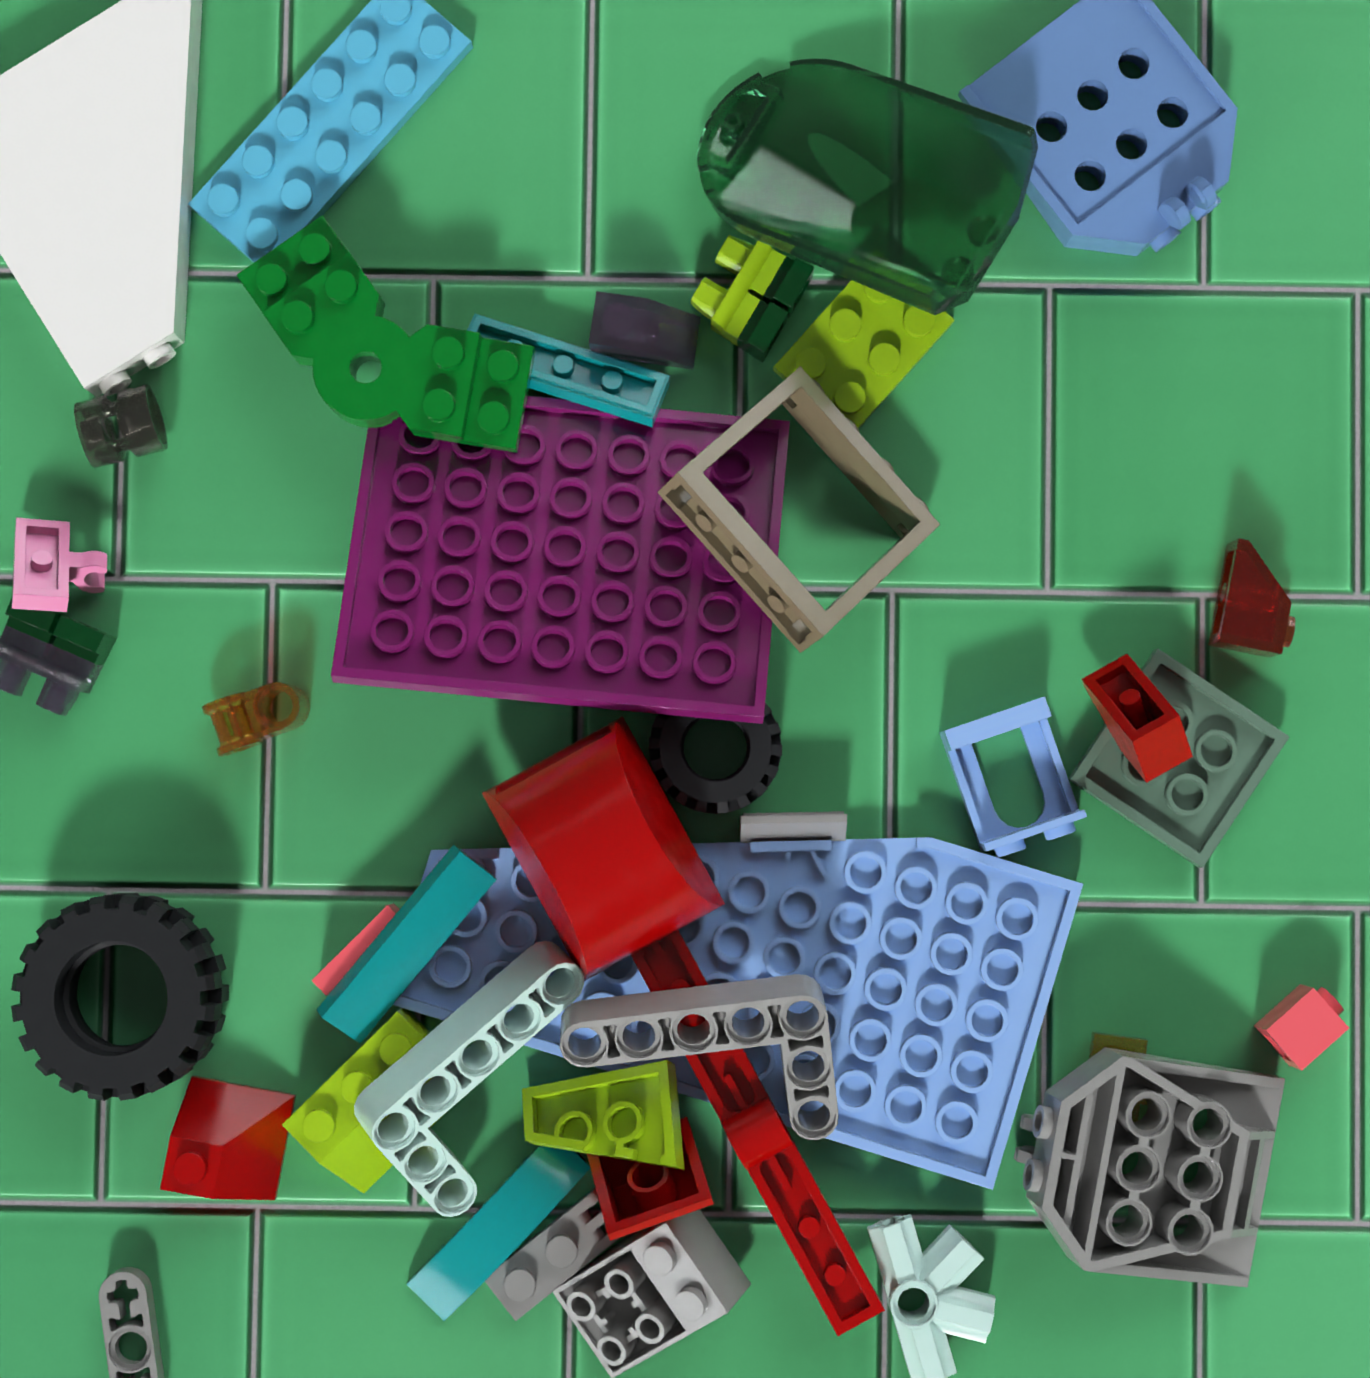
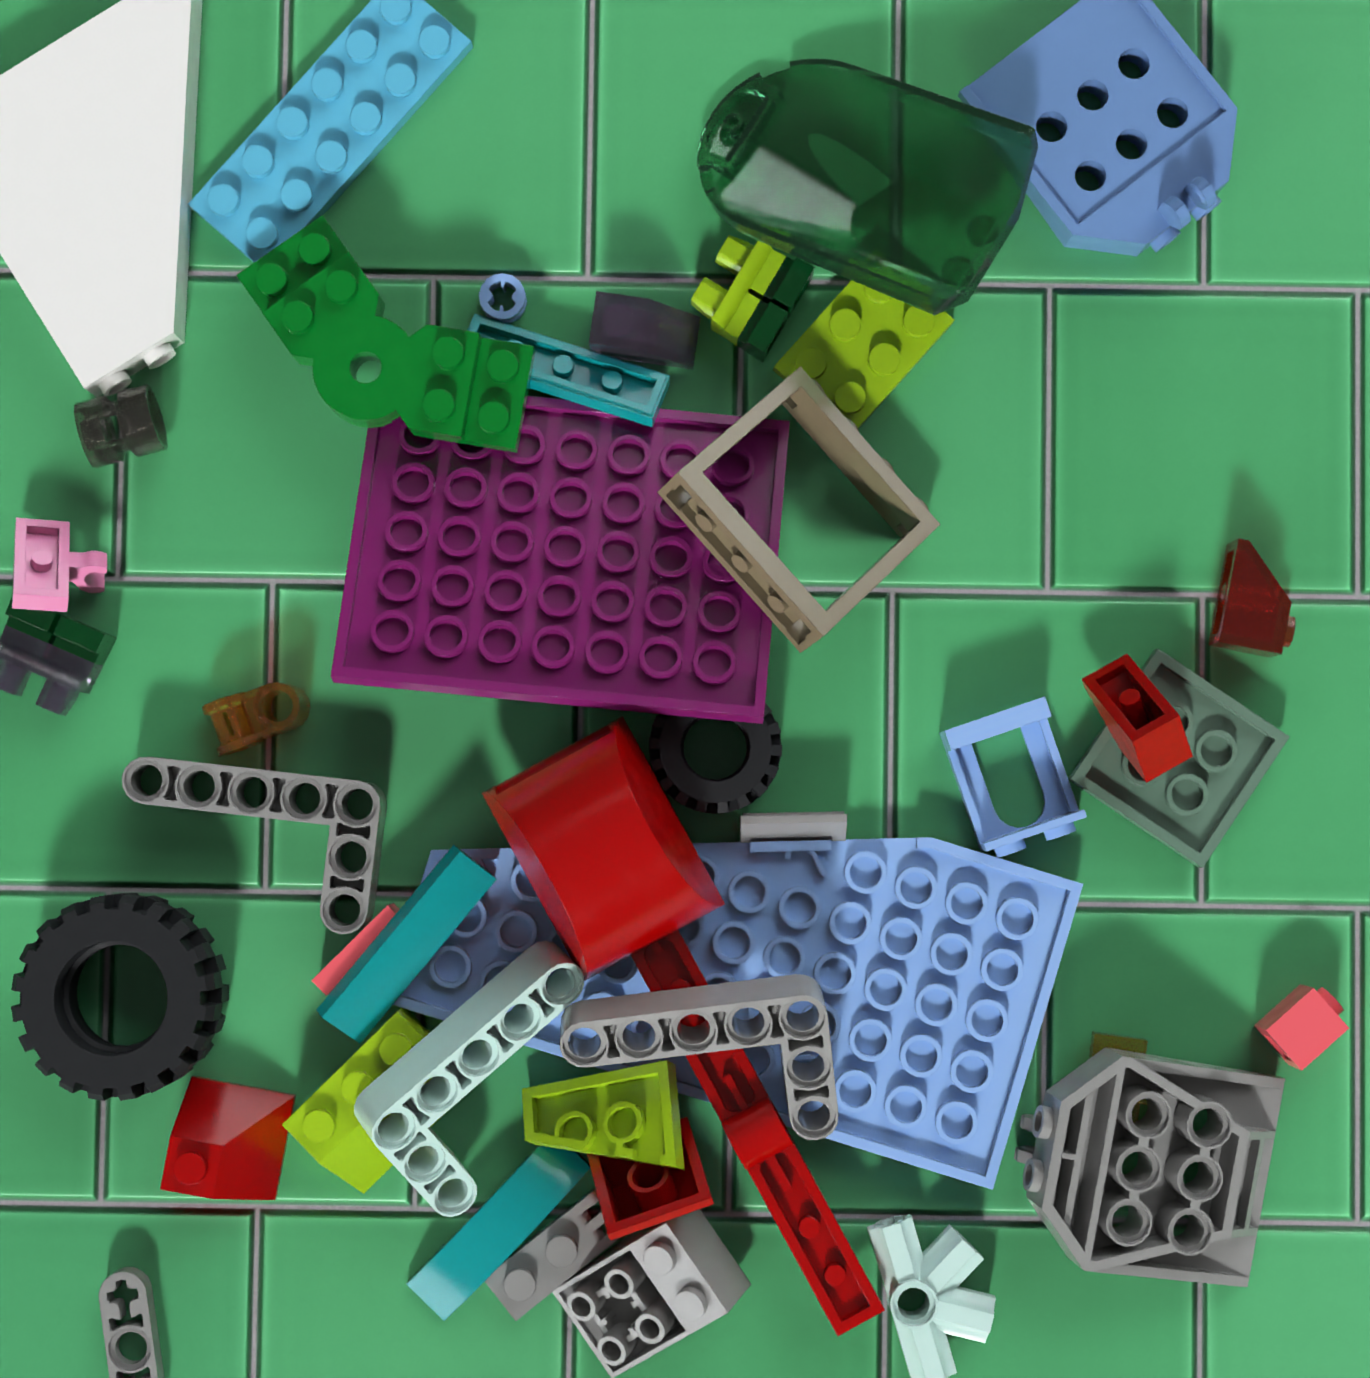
none -> light grey beam [122,757,387,934]
none -> light blue bush [479,273,527,324]

